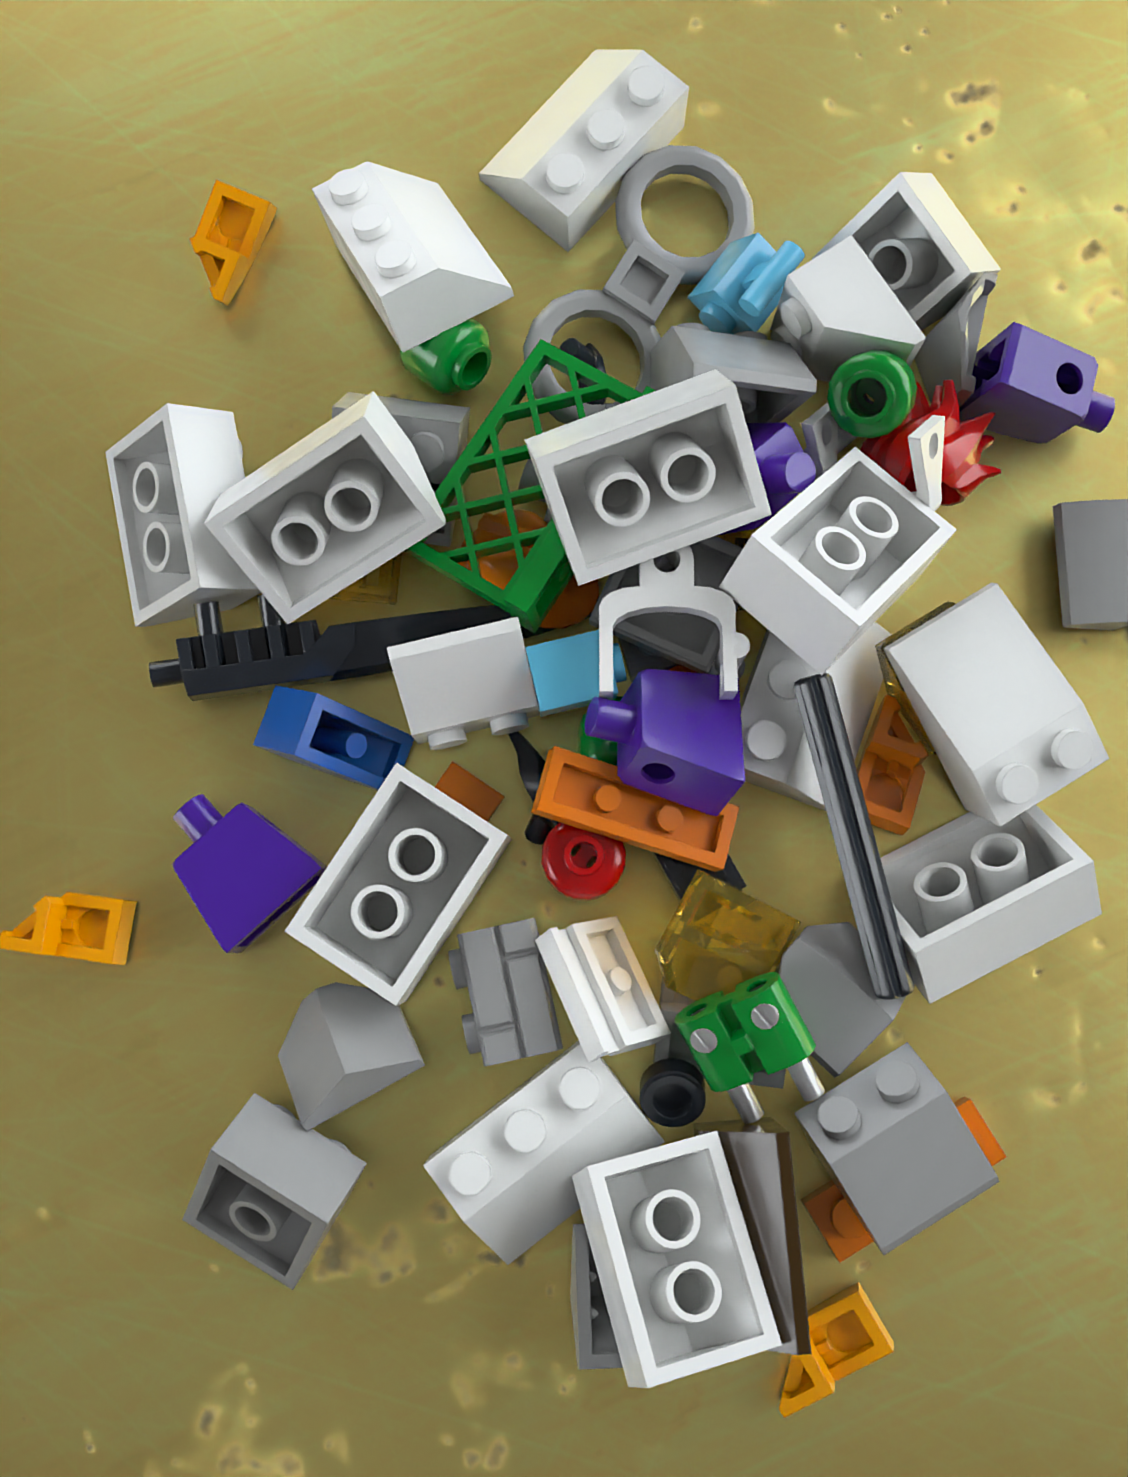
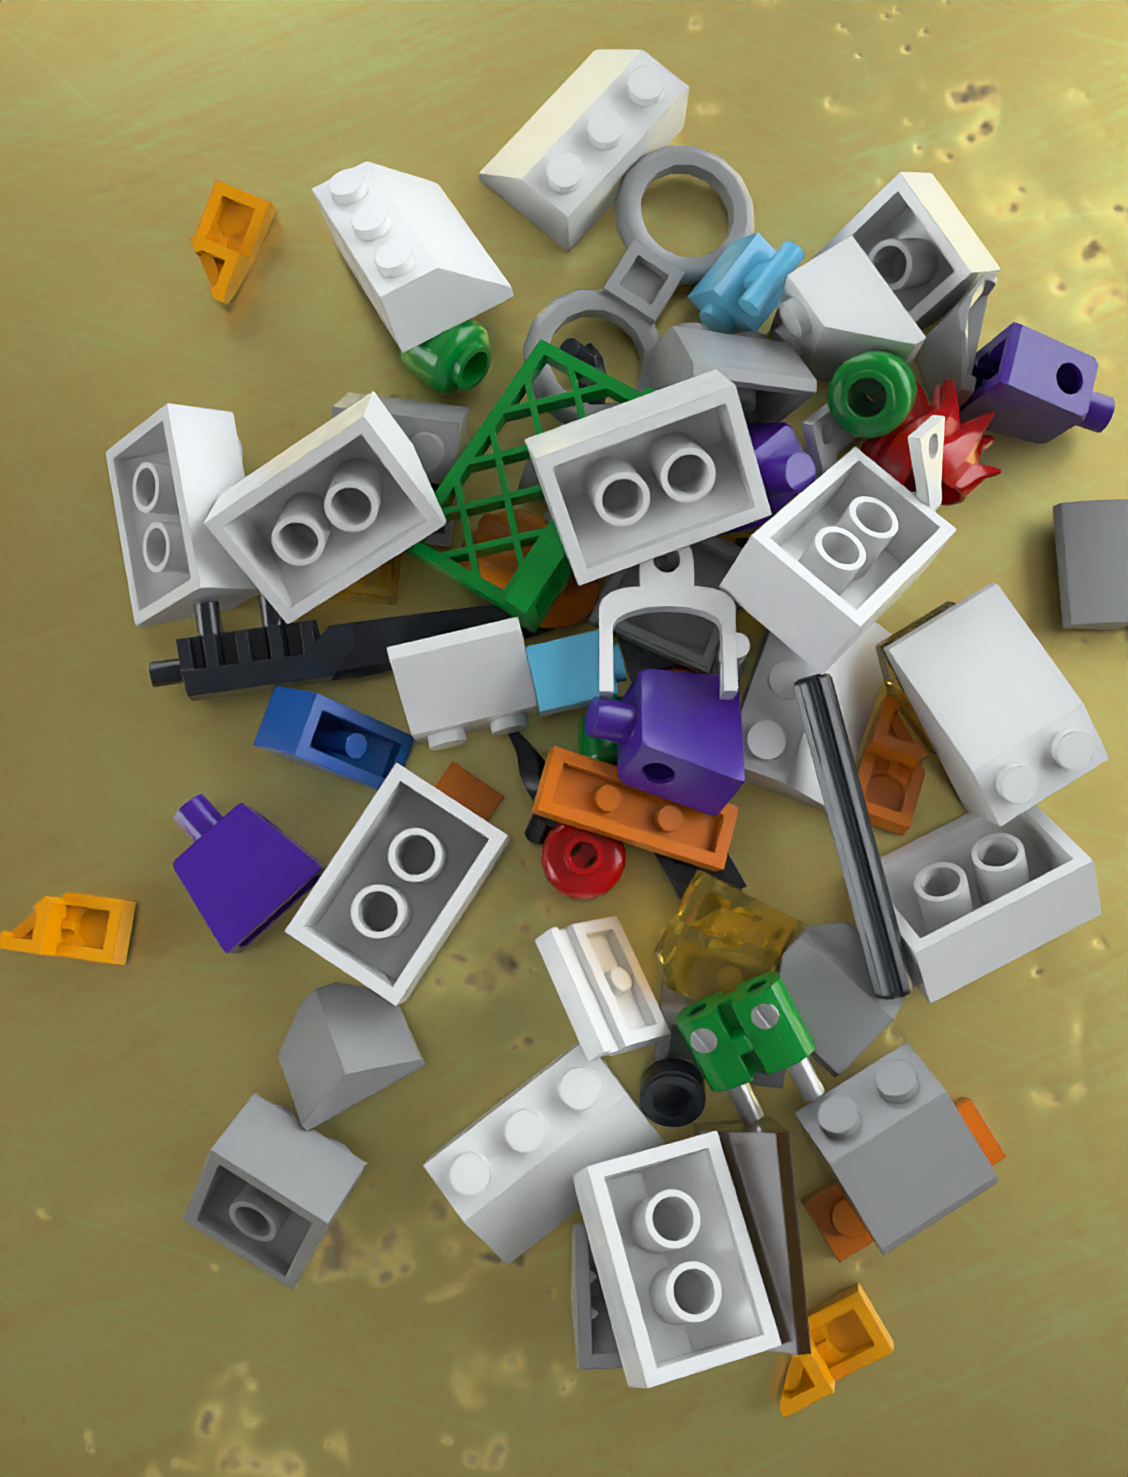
light grey brick [449,918,563,1066] -> none

